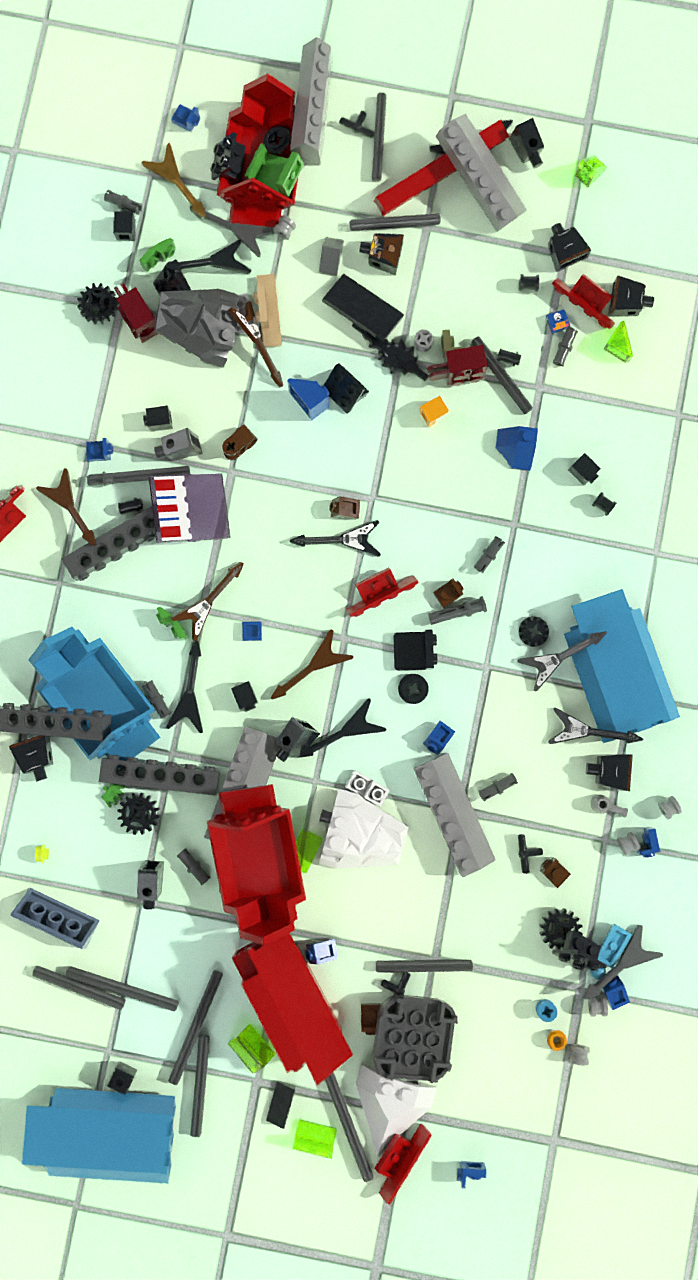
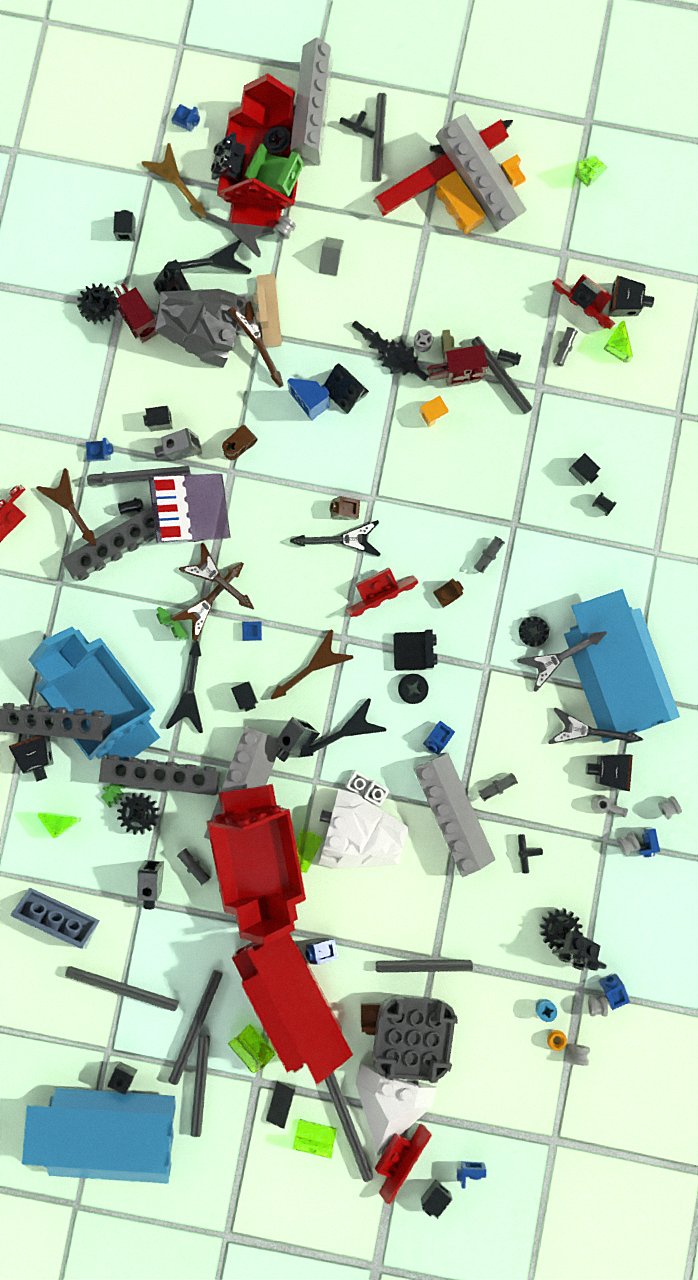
dark grey axle [32,966,126,1010] -> none
neon yellow plate [35,845,49,864] -> none
dark grey pin [104,189,142,215] -> none
bright green slope [139,238,176,272] -> none
dark grey pin [142,680,171,719] -> none
black tile [322,273,404,343] -> none
dark grey axle [349,213,441,231] -> none
torso [359,233,404,276] -> none
black piece [381,972,411,996] -> none
dark grey pin [428,596,487,625] -> none
blue slope [495,426,538,471] -> none
black torso [509,118,544,169] -> none
black bush [519,274,540,292] -> none
reddish brown bracket [540,857,571,888] -> none
blue tile [546,309,570,334] -> none
black torso [548,223,591,272] -> none
dark grey piece [583,925,663,999] -> none
medium azure plate [590,923,632,980] -> none
none -> clear neon green slope [38,812,81,839]
none -> piece [179,542,254,610]
none -> black brick [421,1179,453,1219]
none -> light orange brick [435,170,486,235]
none -> light orange panel [500,154,526,188]
none -> black brick [571,279,602,309]

